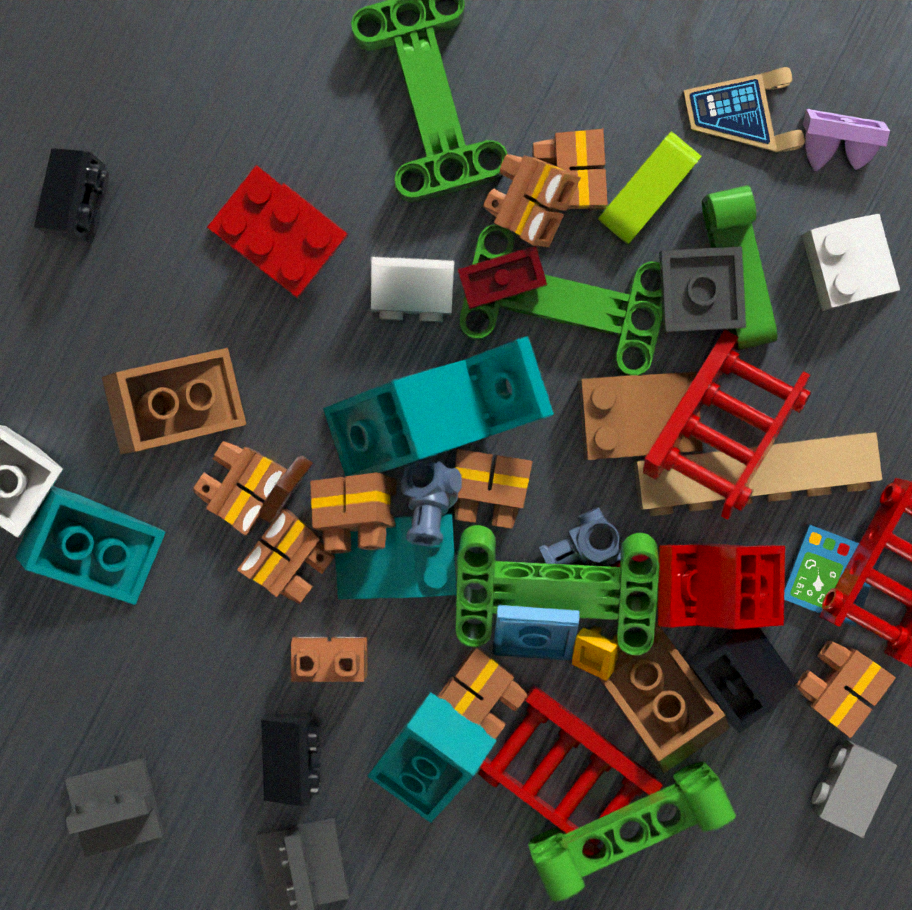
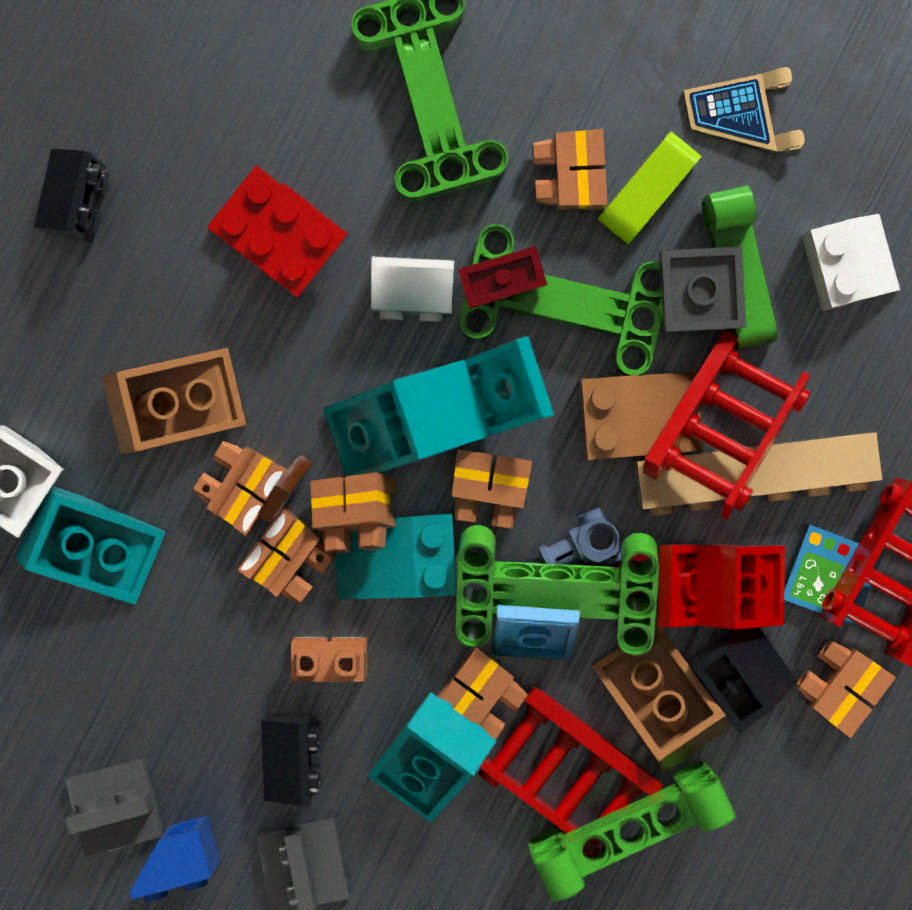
sand blue connector [401,459,462,546] -> none
nougat hips [483,154,581,248] -> none
yellow tile [572,626,621,681] -> none
lavender tile [803,109,890,171] -> none
light grey brick [811,739,898,838] -> none
none -> blue slope [129,815,220,902]

